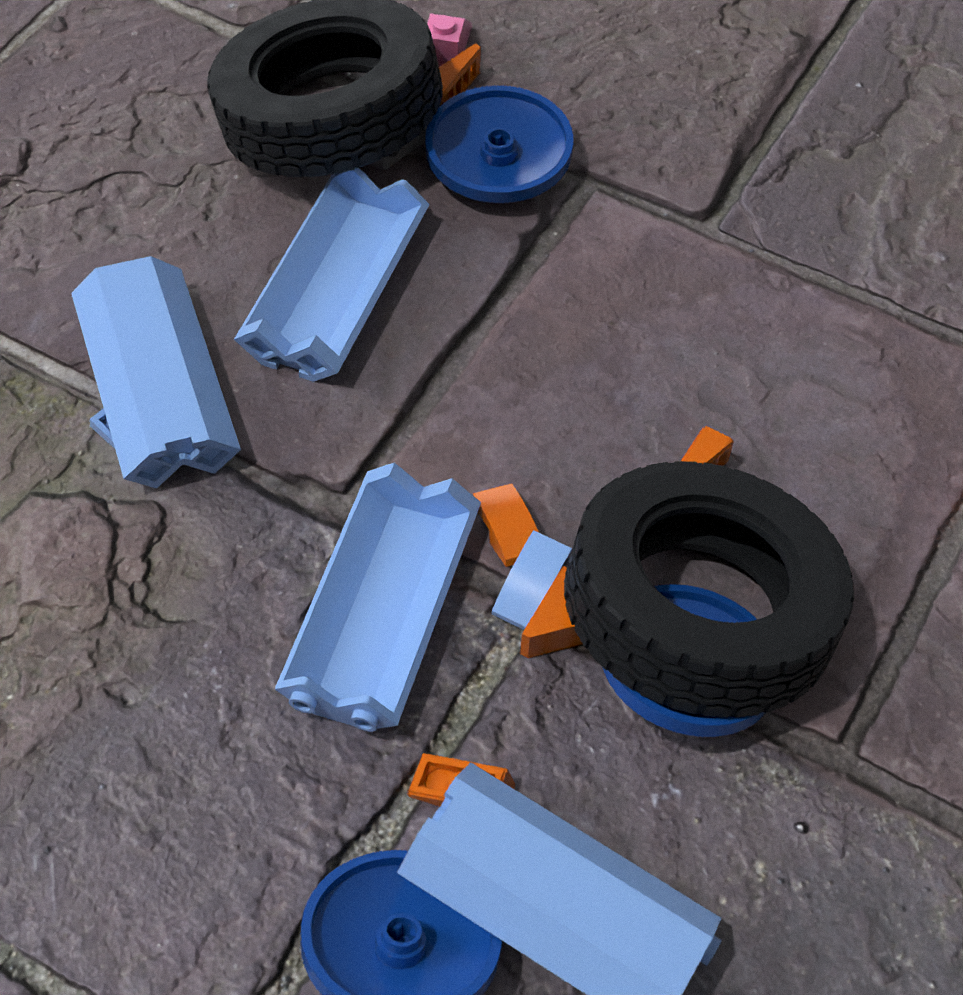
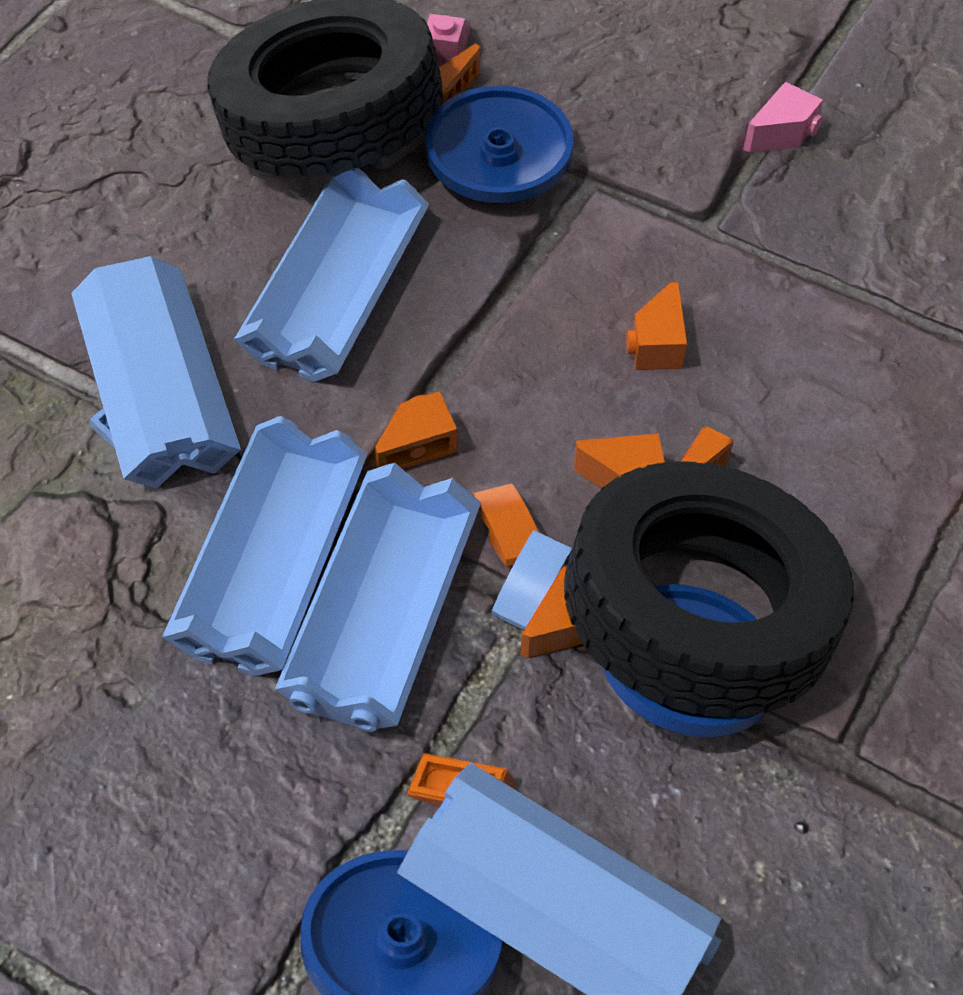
none -> light blue panel [162,416,368,676]
none -> orange slope [375,391,457,469]
none -> orange slope [573,433,665,488]
none -> orange slope [626,282,687,370]
none -> bright pink slope [743,82,823,153]

